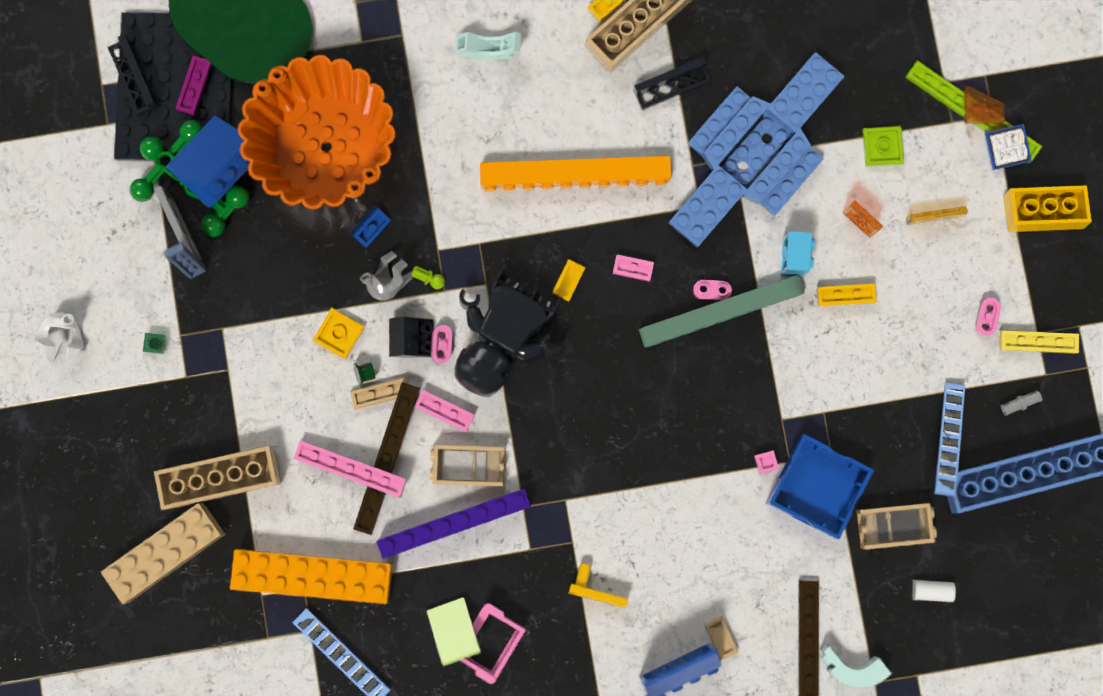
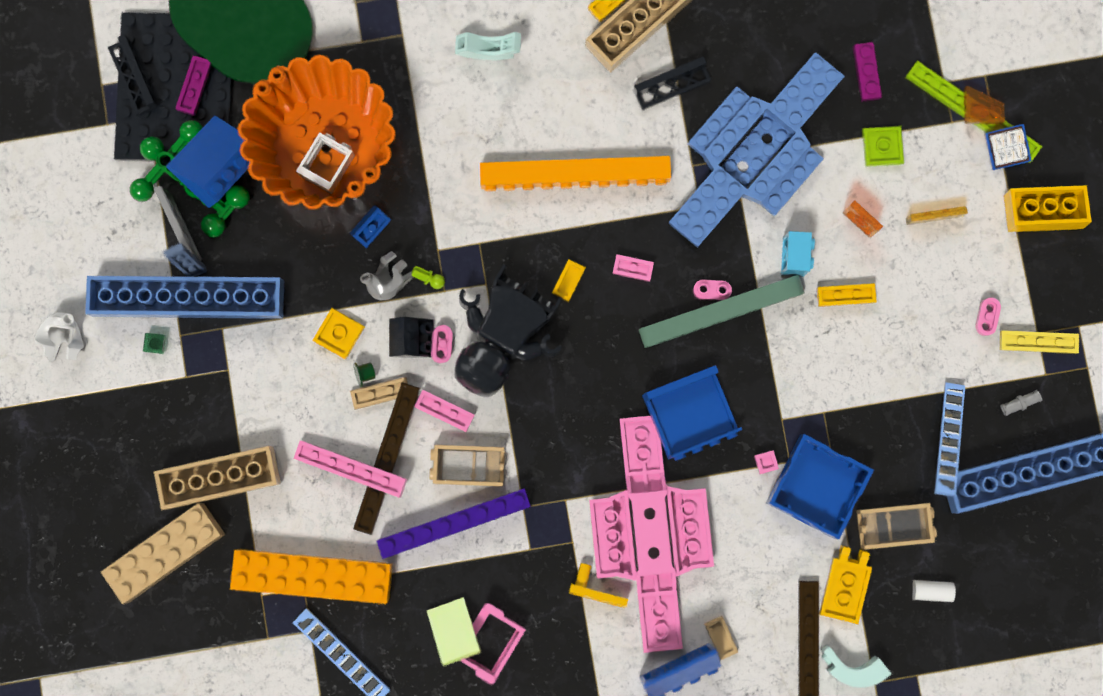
none -> medium blue brick [85,276,284,319]
none -> white window [296,132,355,194]
none -> bright pink piece [589,416,714,653]
none -> blue panel [642,365,743,461]
none -> yellow tile [819,545,872,624]
none -> magenta plate [853,42,882,101]

